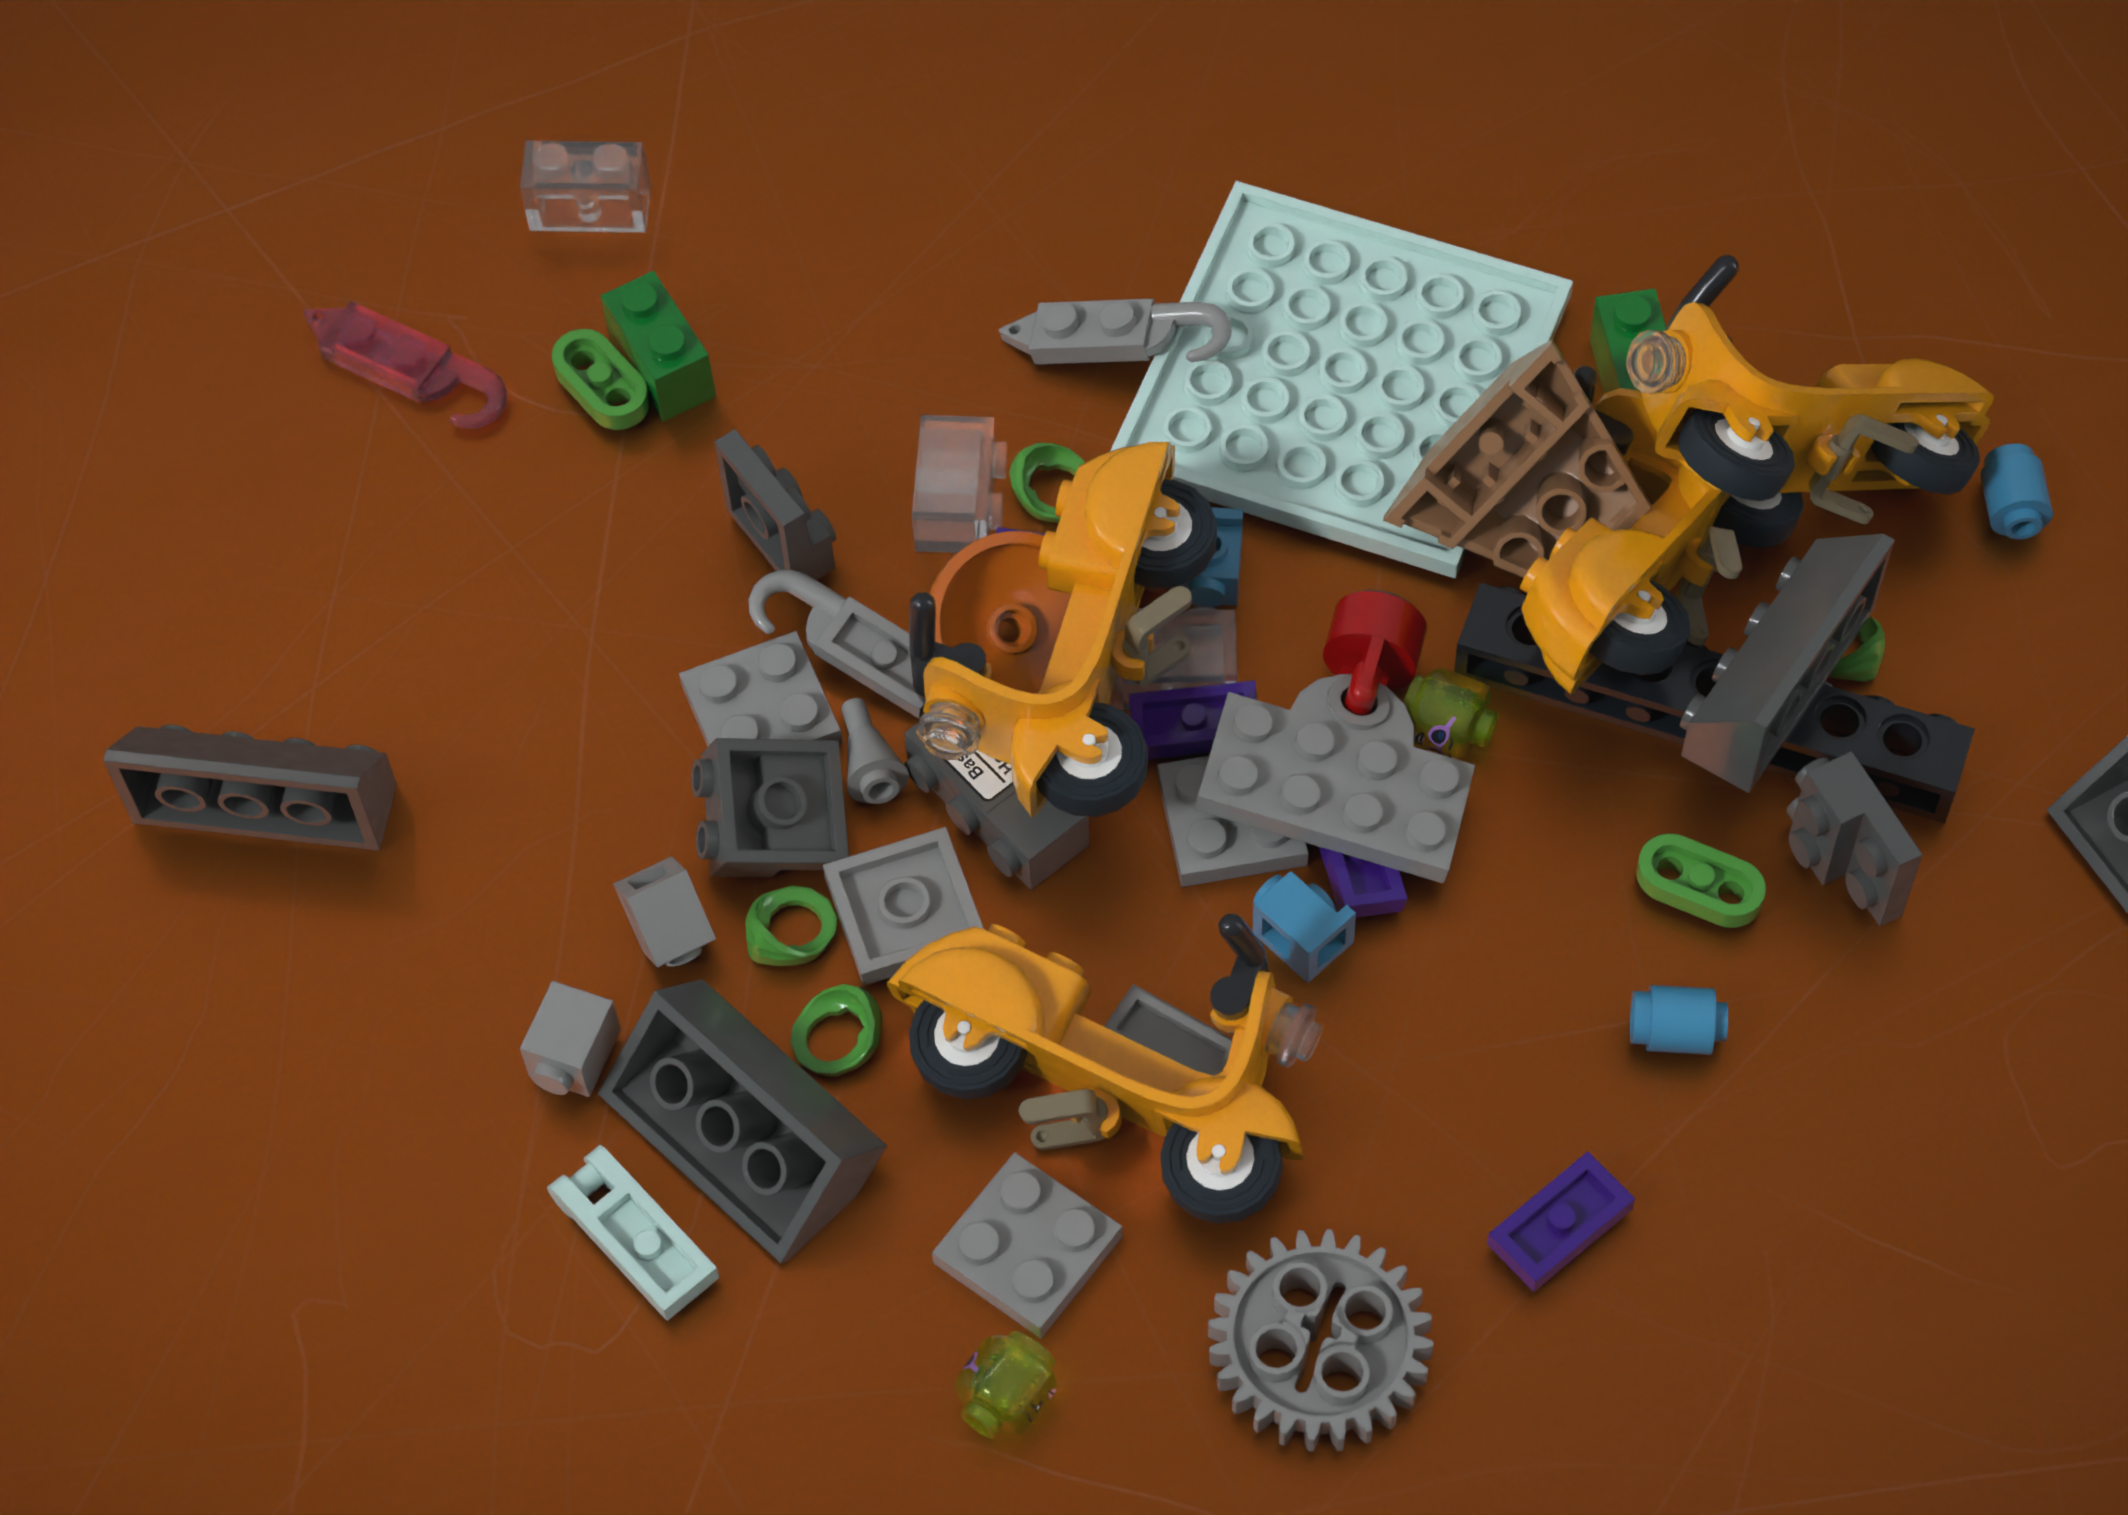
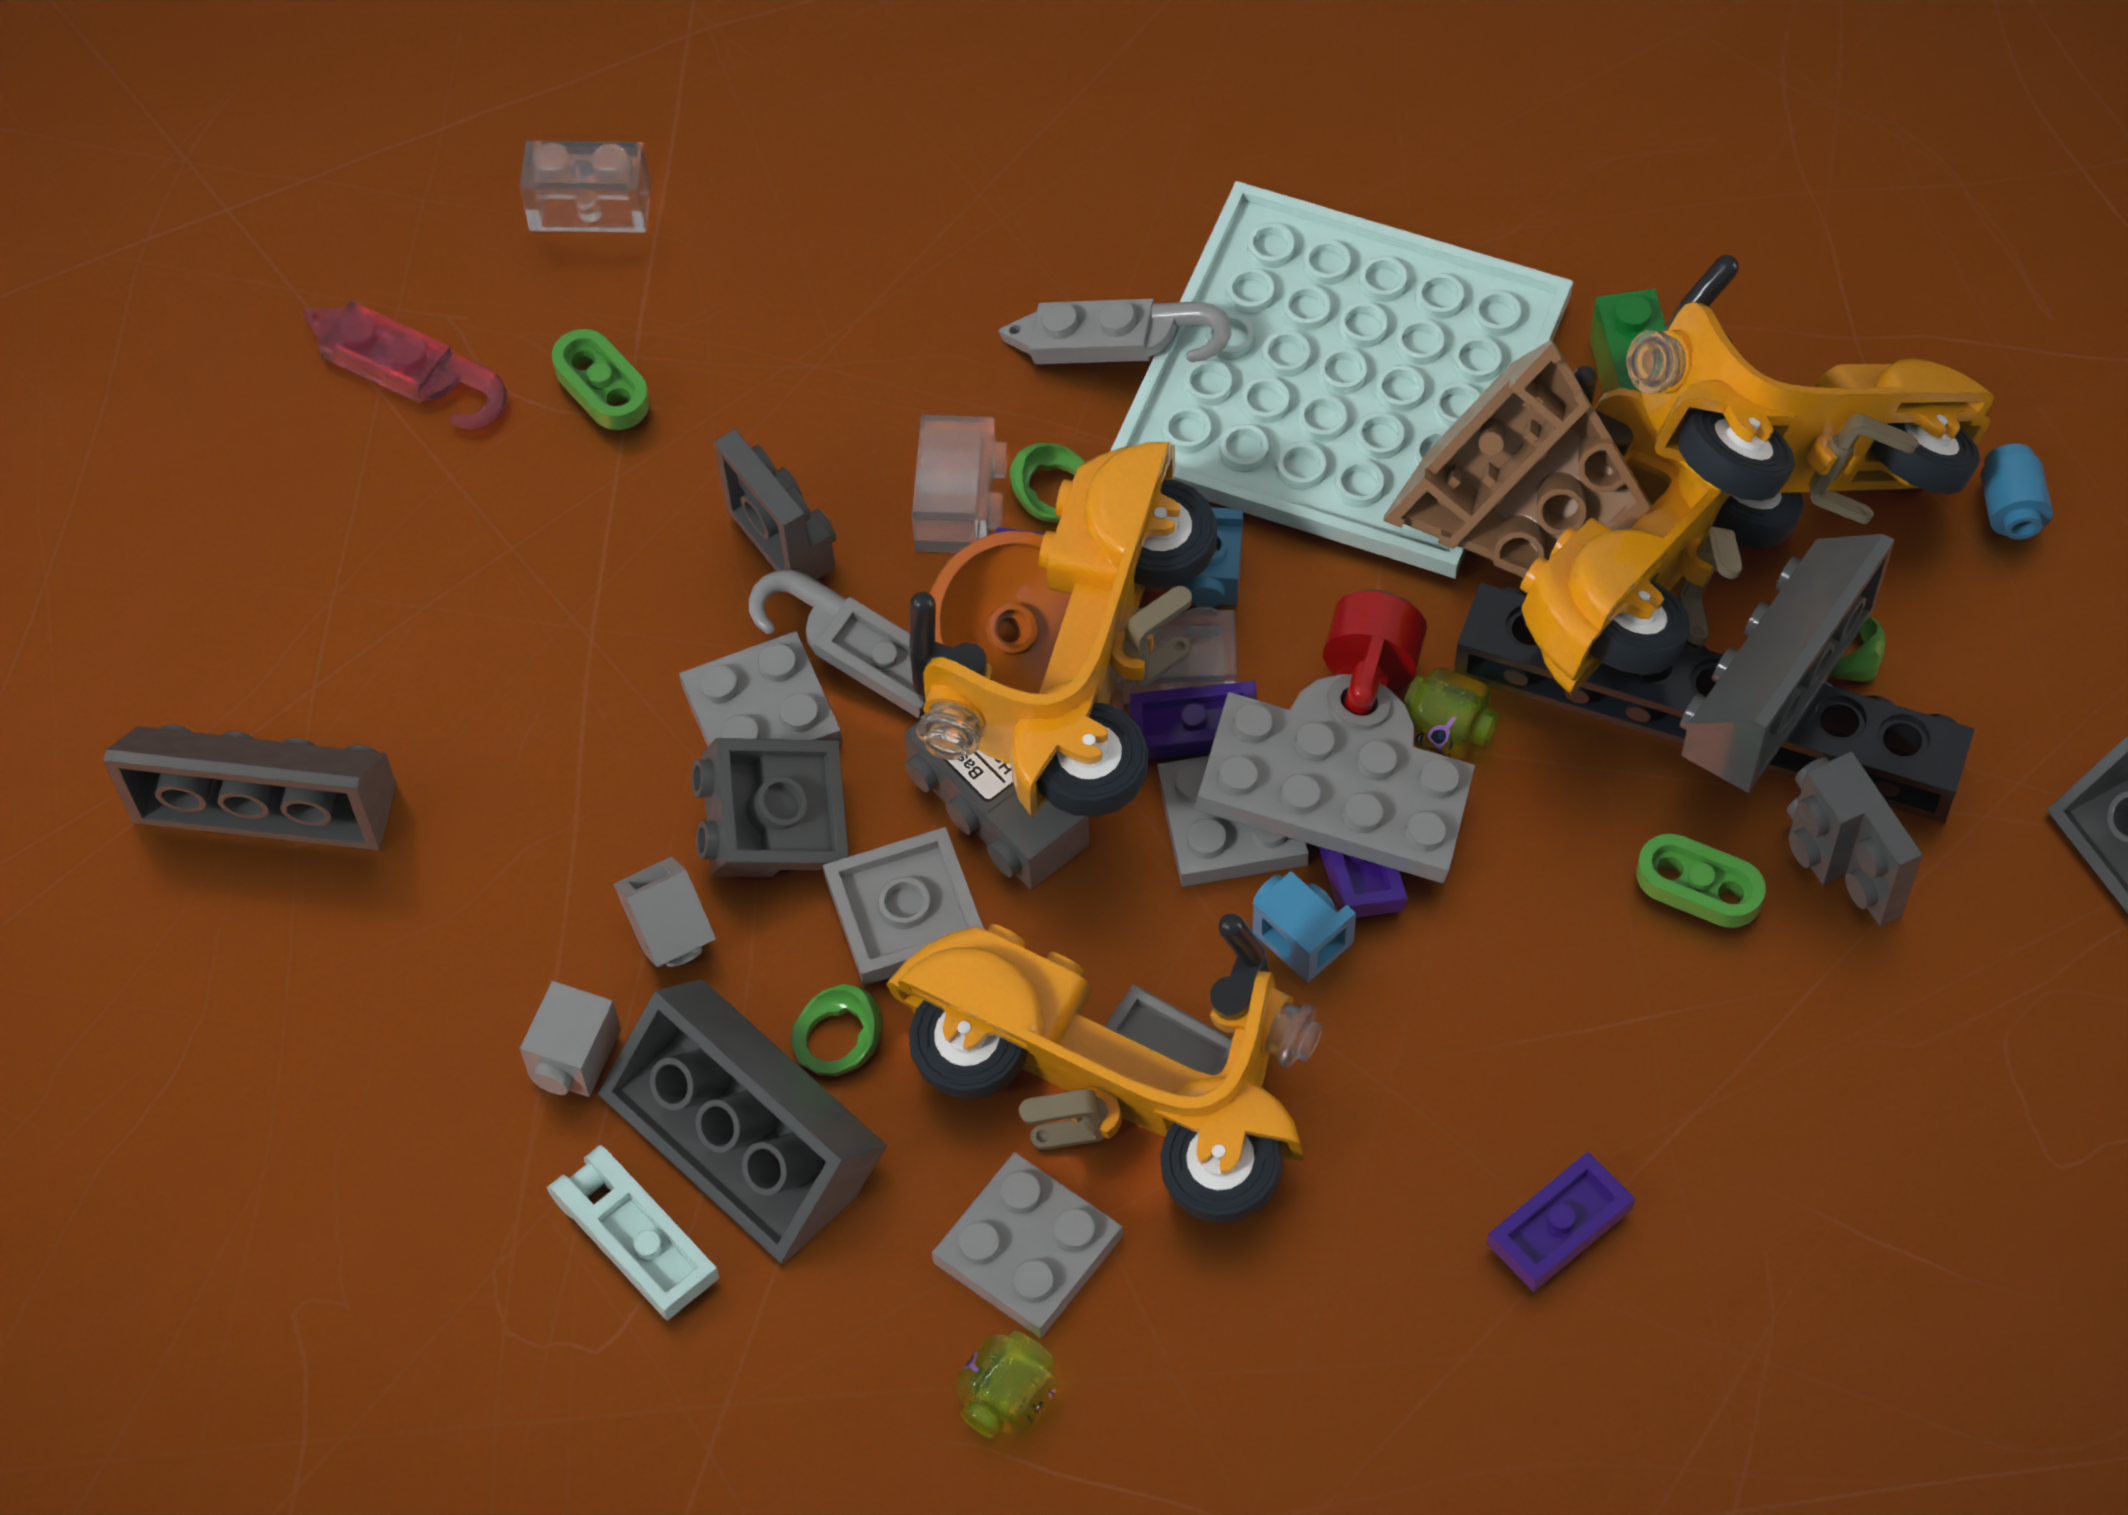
green brick [600,271,716,422] -> none
bright green piece [745,886,837,966] -> none
light grey cone [841,698,909,804] -> none
light grey gear [1208,1229,1433,1452] -> none
dark azure brick [1630,985,1728,1055] -> none

